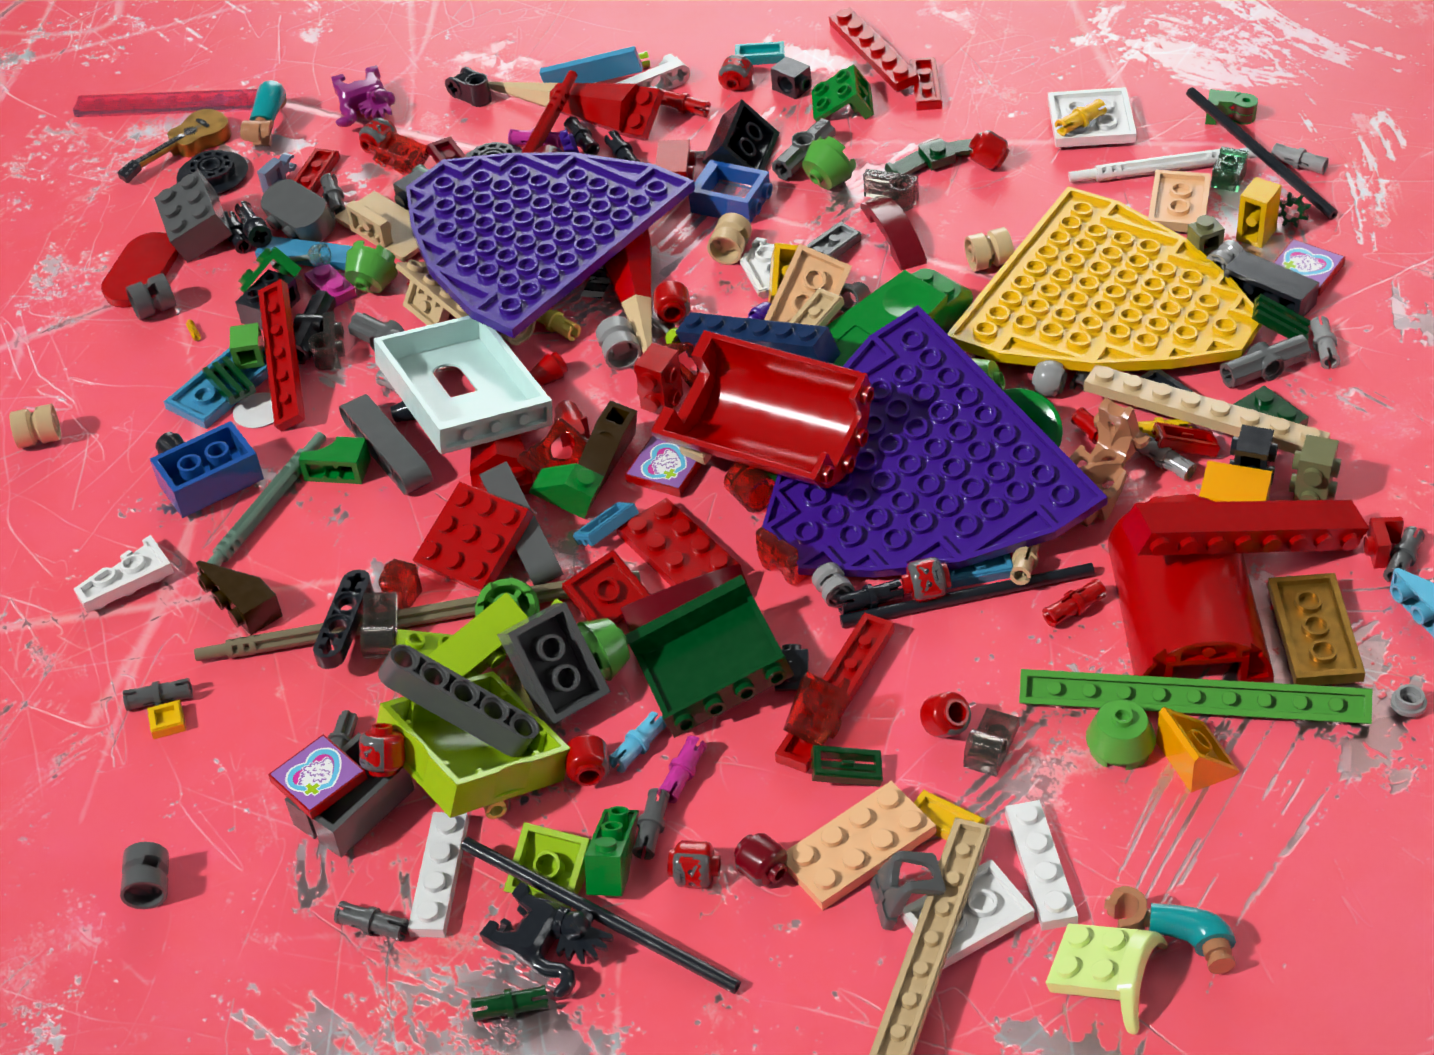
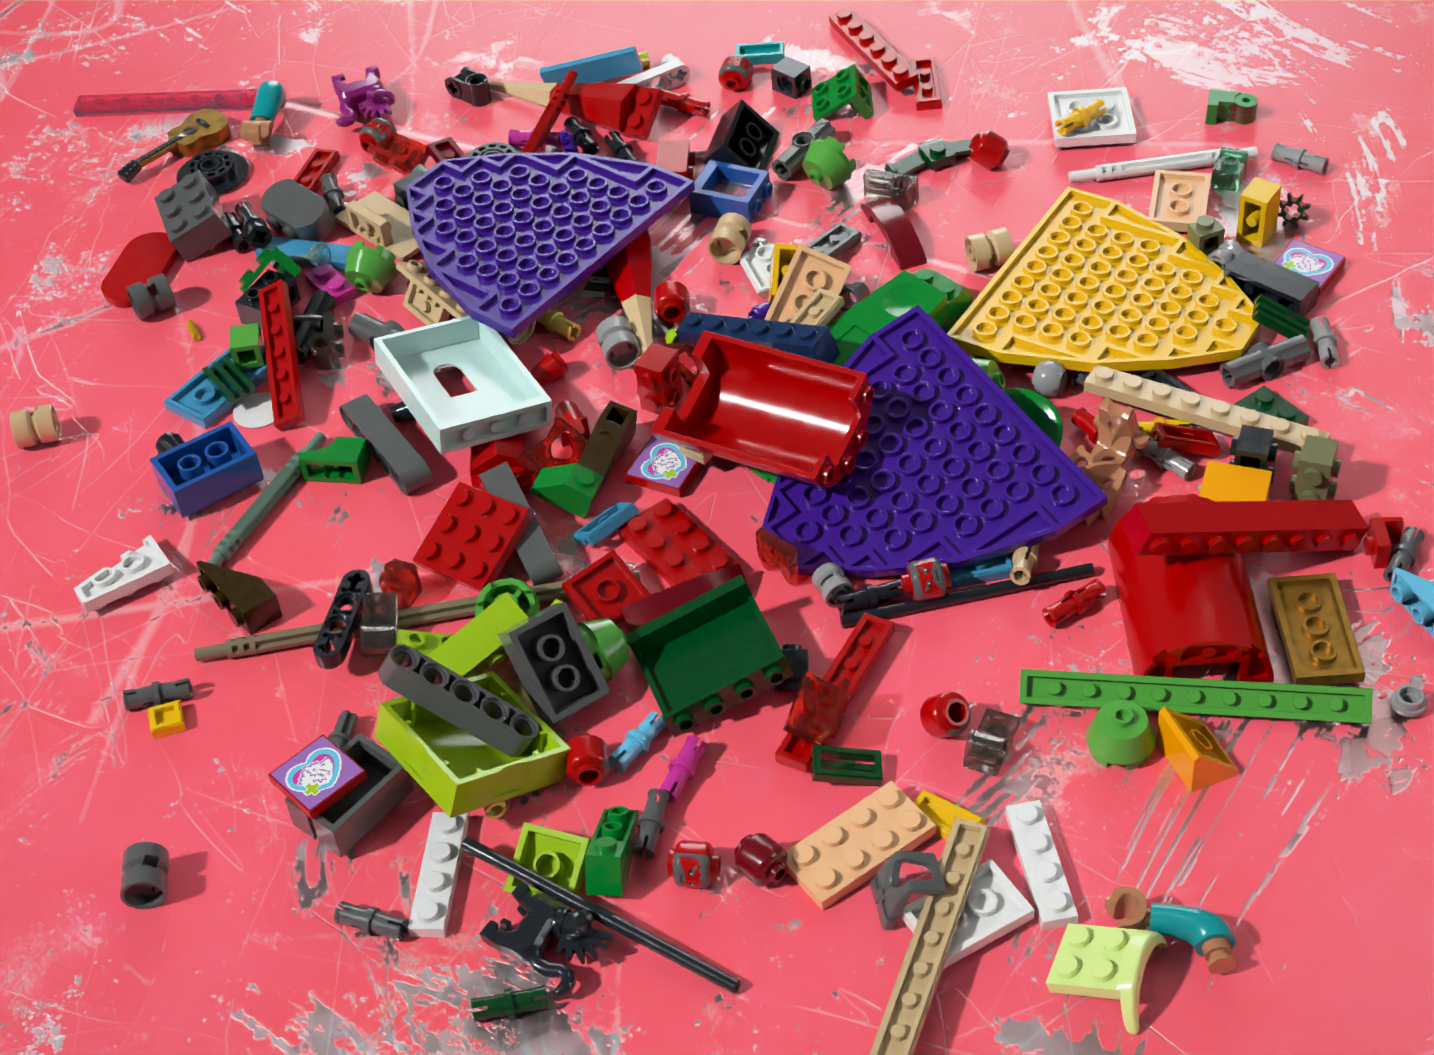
sand blue plate [257,152,297,193] -> none
red head [359,723,405,777] -> none
clear red piece [724,463,775,513] -> none
black piece [1186,87,1338,219] -> none

